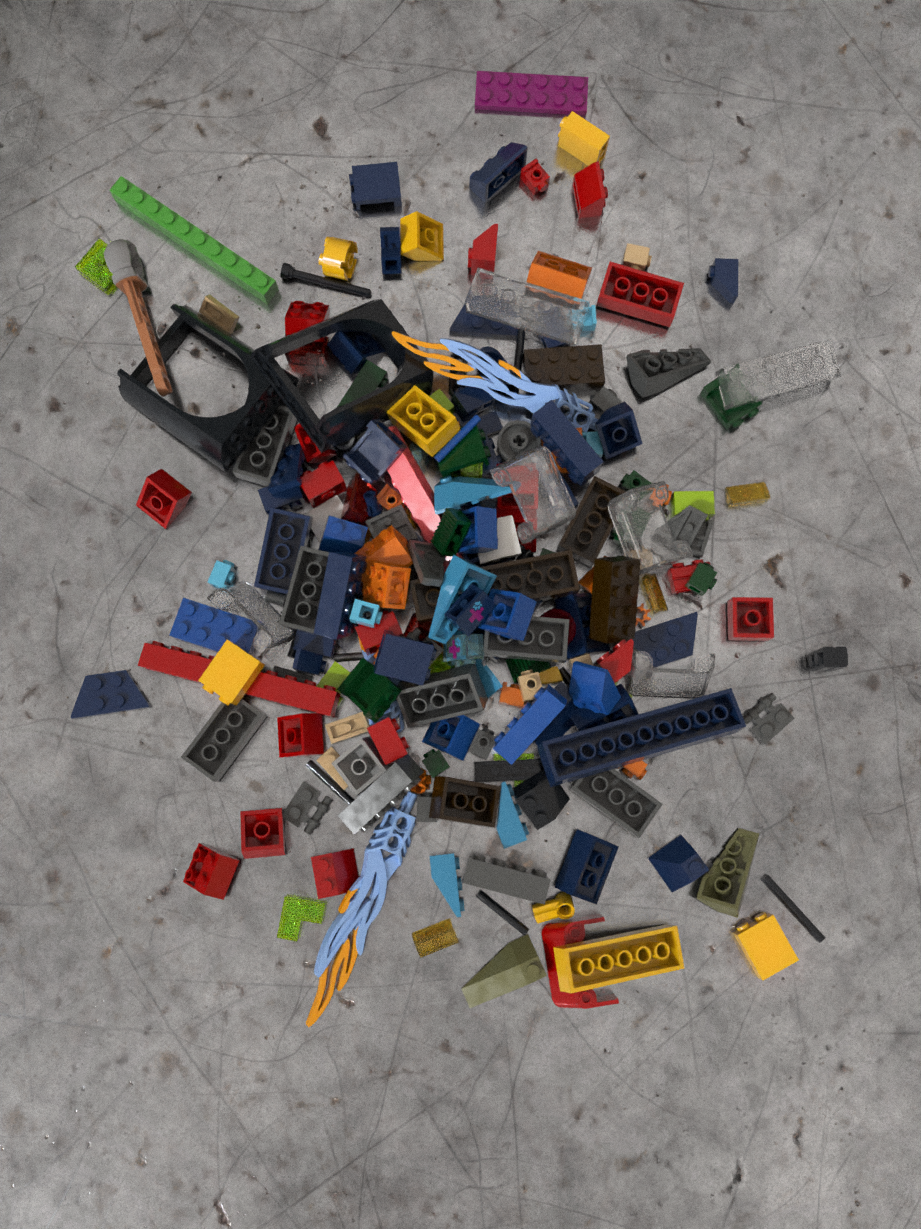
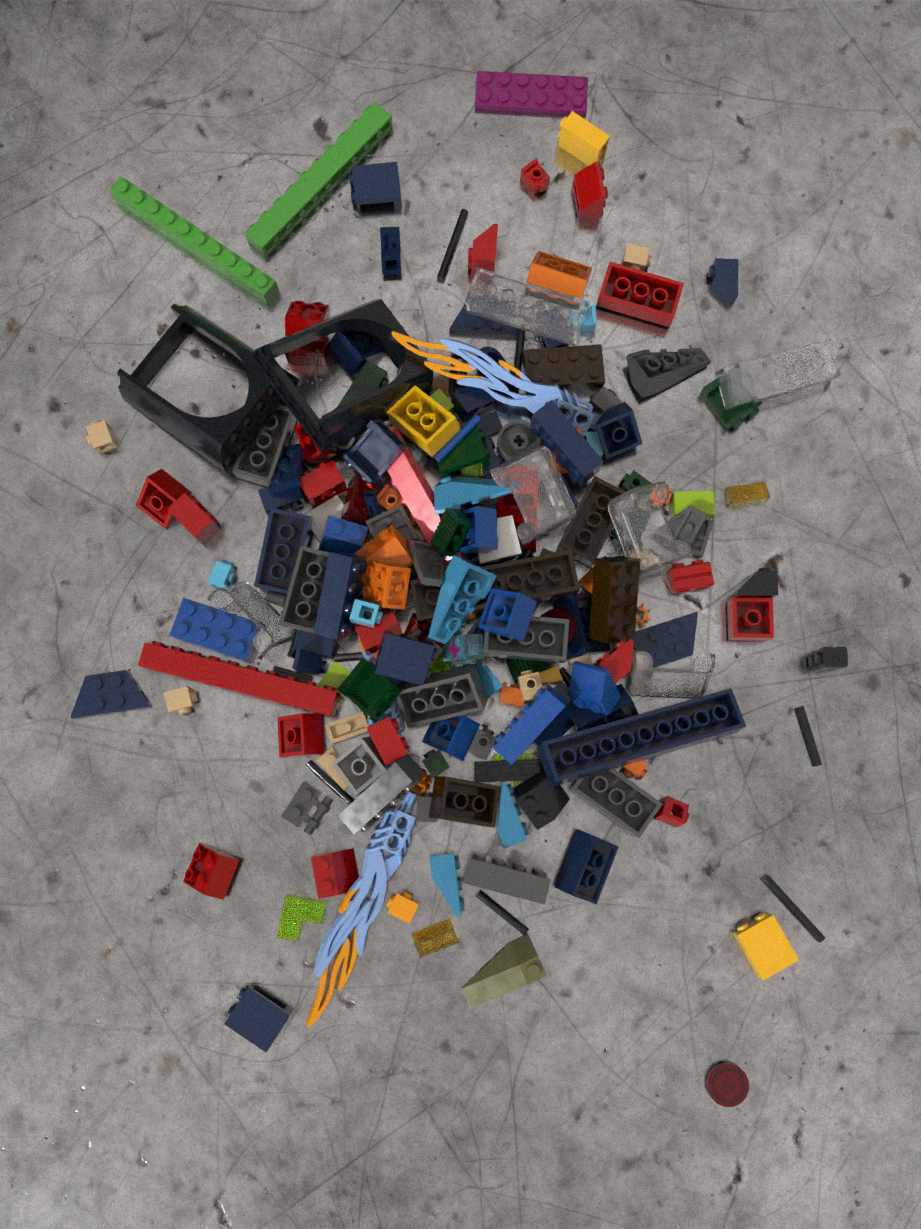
clear neon green plate [75,238,114,292] -> none
nougat piece [104,239,173,397] -> none
dark grey brick [181,698,267,782] -> none
yellow brick [198,640,265,706] -> none
tan plate [199,294,239,334] -> none
red slope [240,808,286,859] -> none
black piece [280,263,372,297] -> none
yellow brick [319,236,358,280] -> none
yellow slope [400,211,444,261] -> none
dark blue brick [444,583,496,636] -> none
dark blue slope [469,142,528,203] -> none
yellow piece [532,892,575,924] -> none
red windscreen [541,914,619,1009] -> none
yellow brick [553,925,685,993] -> none
clear yellow slope [642,573,668,615] -> none
dark blue slope [648,834,709,892] -> none
dark green brick [684,562,718,596] -> none
olive wedge [696,828,759,918] -> none
dark grey plate [743,693,795,745] -> none
none -> tan brick [86,420,117,454]
none -> tan brick [164,686,198,715]
none -> red brick [167,493,220,545]
none -> dark blue panel [224,985,292,1052]
none -> bright green brick [245,102,393,257]
none -> light orange brick [386,891,419,924]
none -> black bar [437,209,468,281]
none -> red brick [654,796,689,827]
none -> dark red tile [706,1062,749,1107]
none -> black slope [728,568,778,600]
none -> black bar [796,706,822,767]

